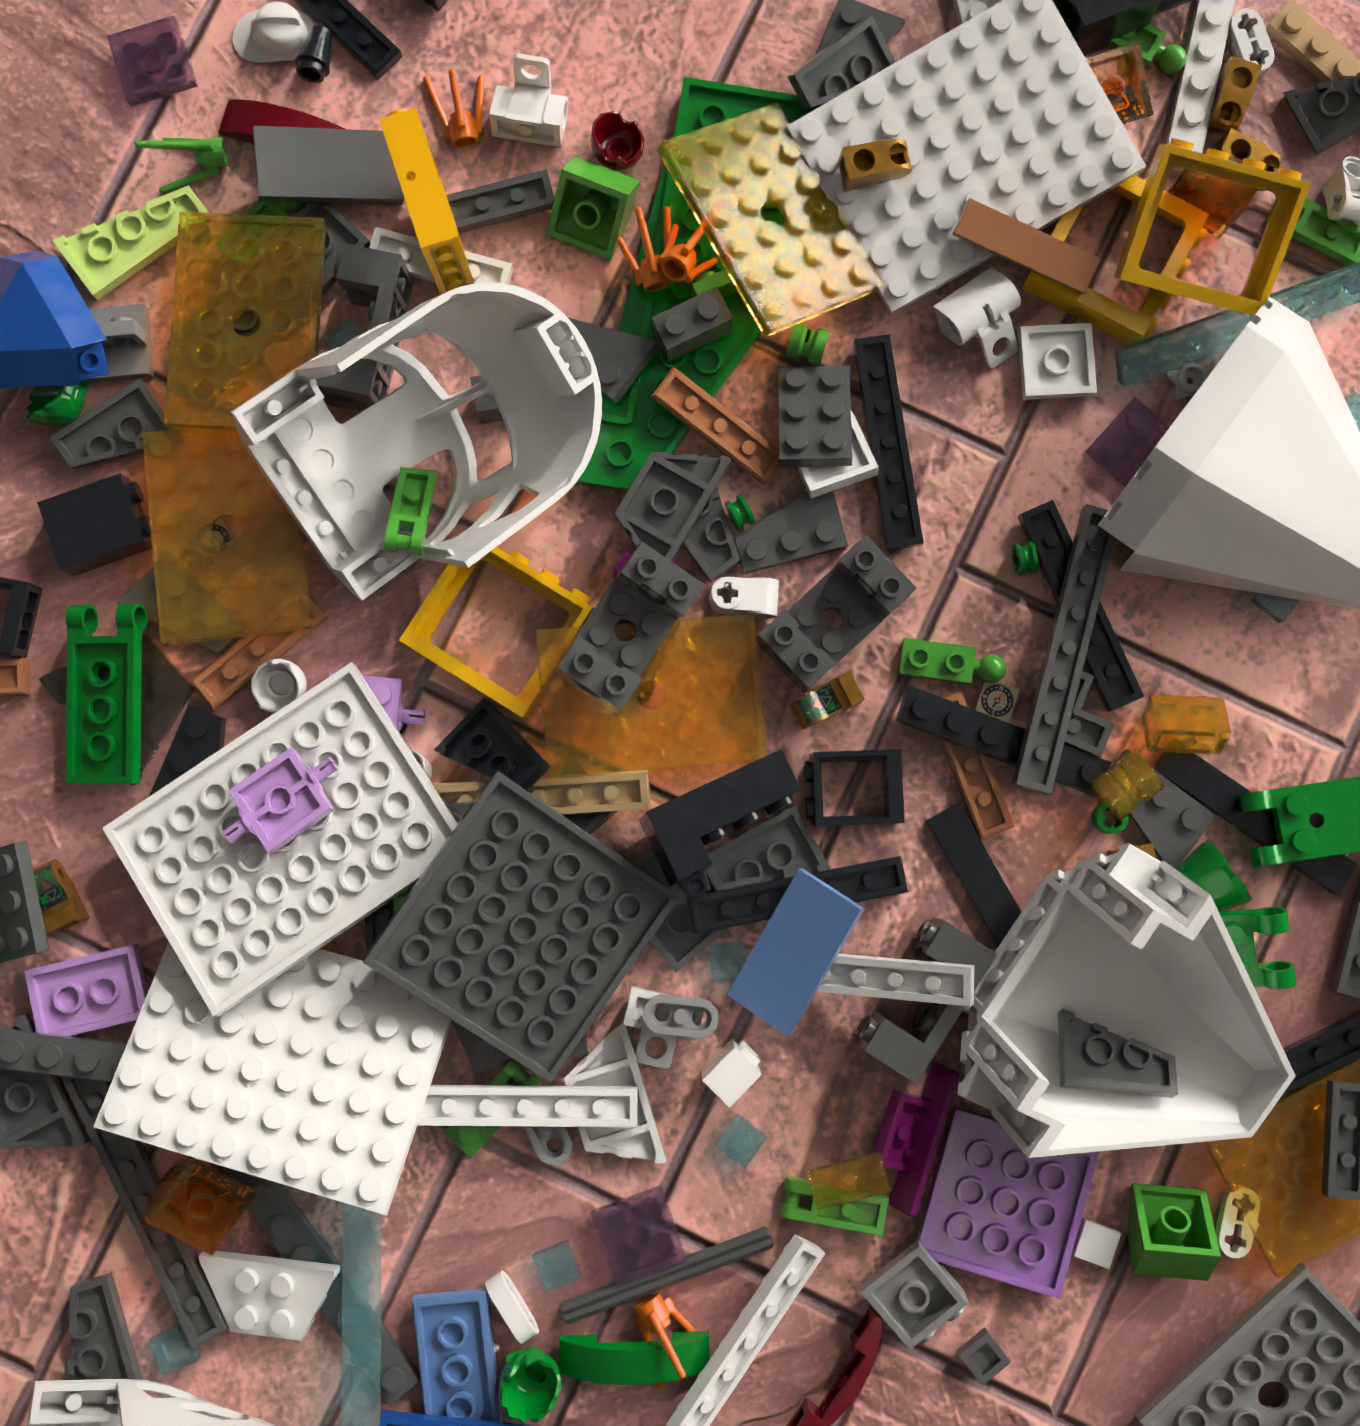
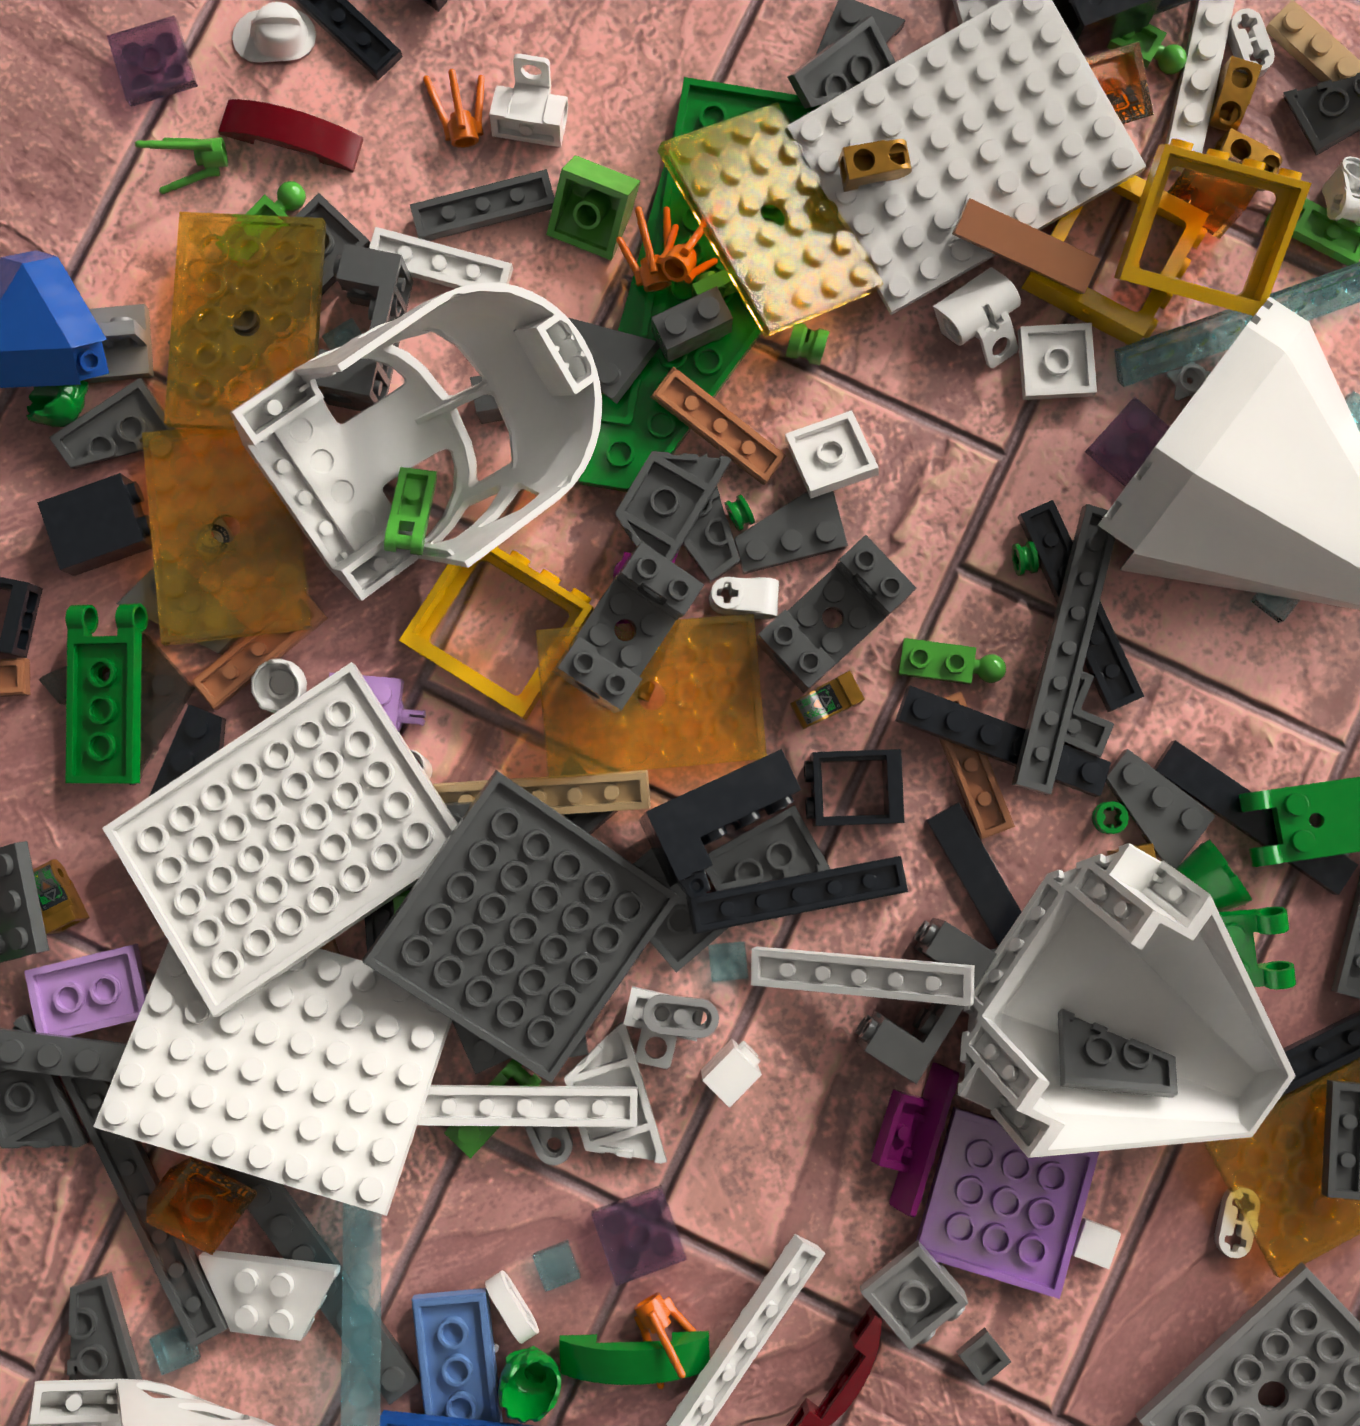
yellowish green wing [52,185,213,300] -> none
lavender plate [222,747,339,854] -> none
dark grey tile [252,126,404,205] -> none
black cone [295,25,332,83] -> none
yellow piece [379,107,475,294] -> none
black wing [434,698,551,791] -> none
dark grey axle [561,1227,773,1324] -> none
dark red hair [590,111,645,170] -> none
clear light blue plate [715,1113,767,1168] -> none
medium blue tile [727,868,865,1037] -> none
dark grey plate [778,366,853,467] -> none
bright green plate [779,1176,889,1236] -> none
clear yellow plate [807,1151,891,1210] -> none
black plate [853,334,924,551] -> none
tile [973,681,1020,723] -> none
clear yellow wheel [1091,751,1164,820] -> none
bright green slope [1127,1183,1221,1281] -> none
clear yellow brick [1141,694,1231,755] -> none

